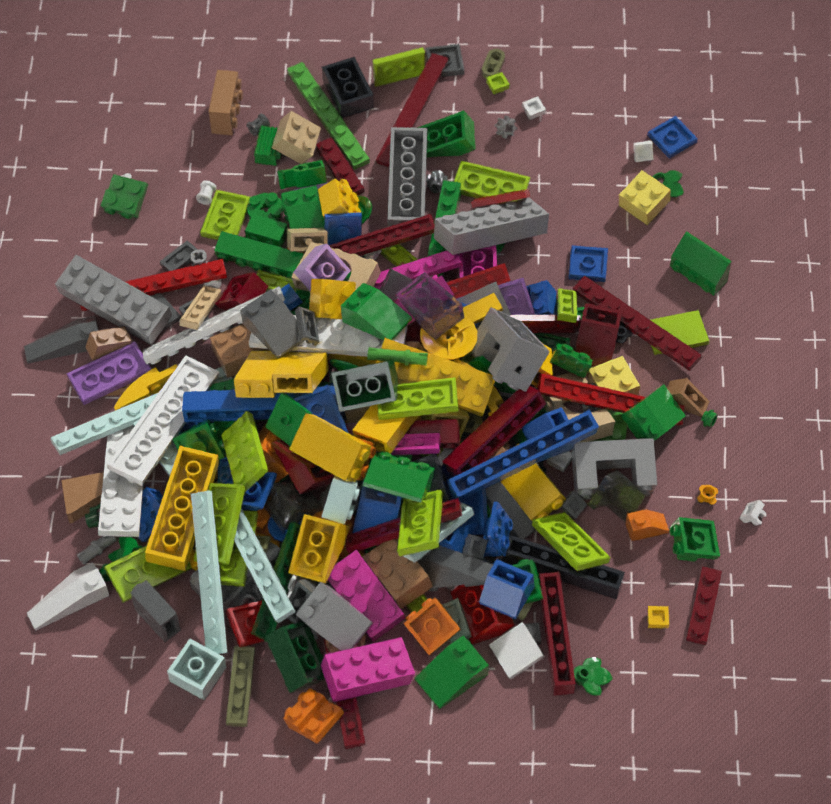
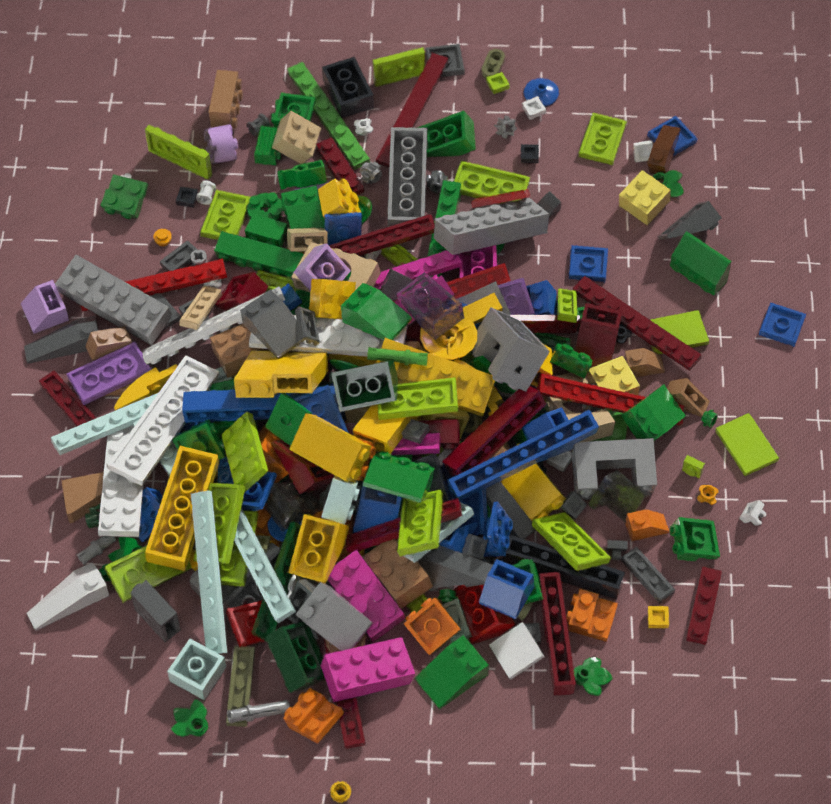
none -> lavender slope [21,280,69,334]
none -> dark red plate [39,370,96,427]
none -> lime plate [145,125,212,180]
none -> light orange plate [153,229,172,246]
none -> green plate [171,699,208,737]
none -> black plate [176,186,198,208]
none -> lavender brick [204,124,238,164]
none -> light grey pin [227,700,290,723]
none -> green plate [271,92,316,128]
none -> yellow plate [330,781,351,803]
none -> white plate [354,118,373,136]
none -> light grey gear [360,161,382,184]
none -> dark grey plate [402,419,430,444]
none -> green plate [437,589,458,604]
none -> black plate [521,144,539,163]
none -> blue dish [524,78,559,107]
none -> dark grey slope [538,191,561,217]
none -> orange plate [566,589,618,642]
none -> lime tile [578,113,627,165]
none -> dark grey tile [606,540,628,561]
none -> dark grey tile [621,547,675,603]
none -> medium nougat slope [624,348,665,378]
none -> reddish brown slope [647,125,681,174]
none -> dark grey slope [658,201,722,240]
none -> lime plate [682,455,705,478]
none -> lime tile [715,413,779,476]
none -> blue tile [759,302,806,347]

